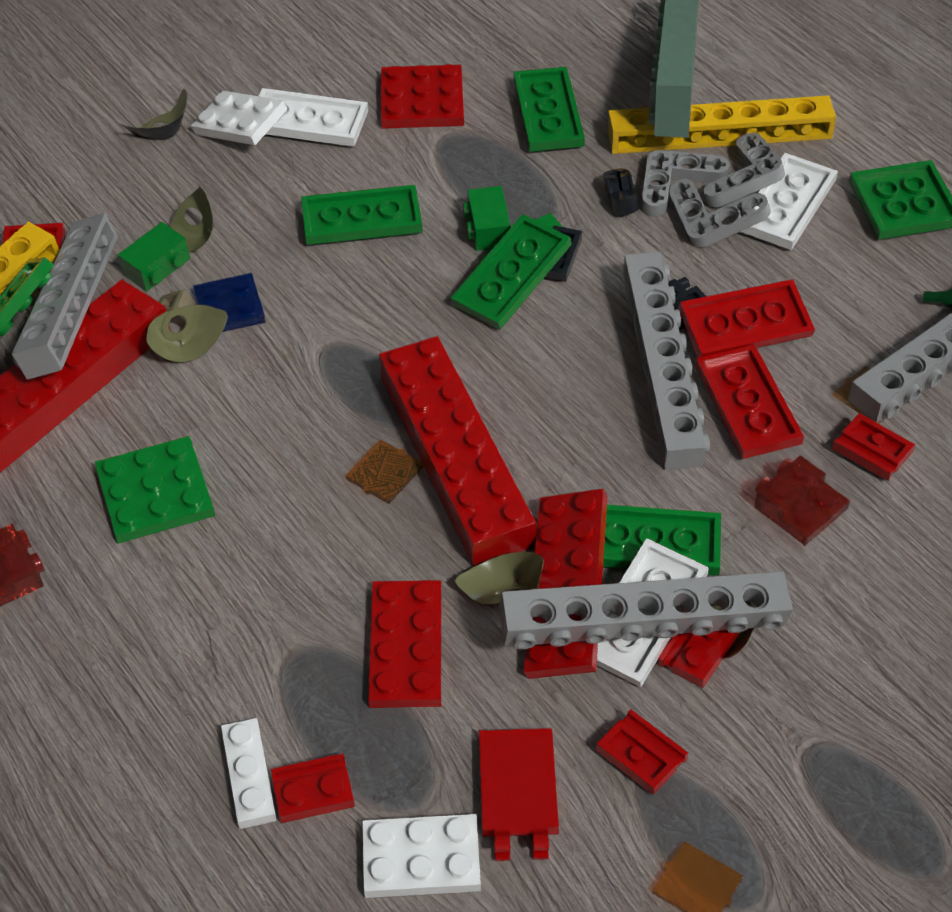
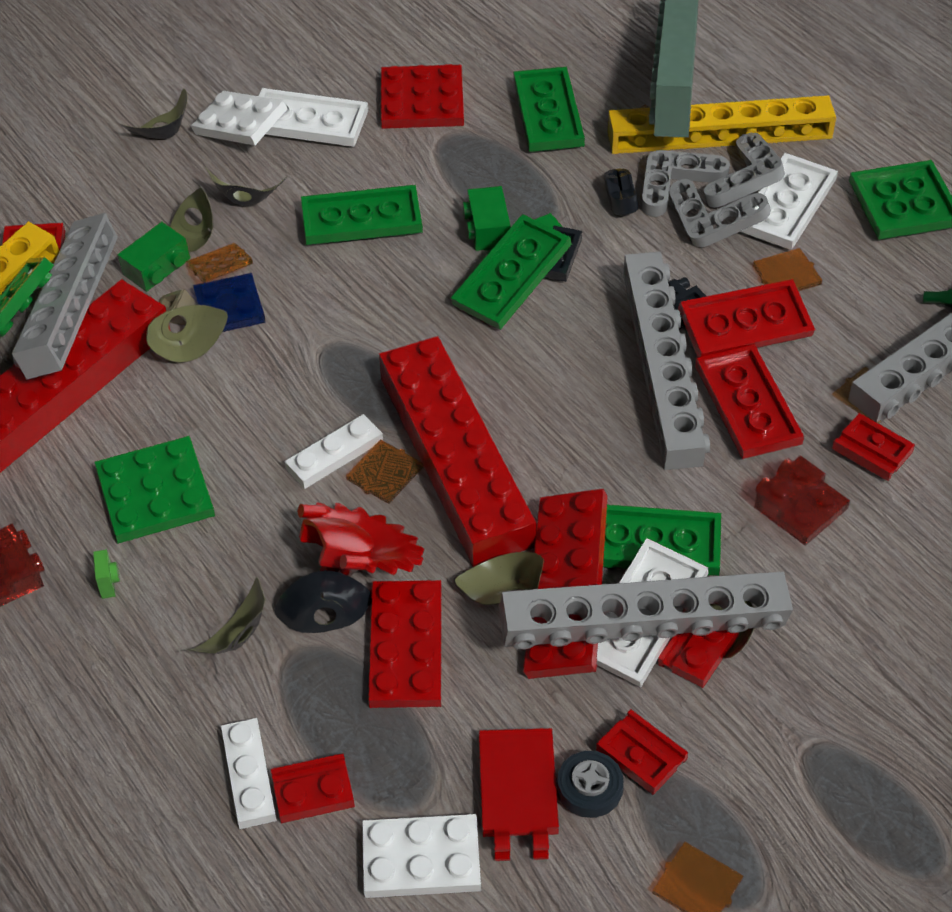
none -> bright green plate [93,549,120,599]
none -> clear orange window [186,243,253,283]
none -> olive piece [187,577,265,654]
none -> black piece [205,166,287,206]
none -> black piece [275,570,372,633]
none -> white plate [285,414,383,489]
none -> red piece [297,502,425,577]
none -> black wheel [557,751,624,818]
none -> clear orange piece [753,248,823,291]

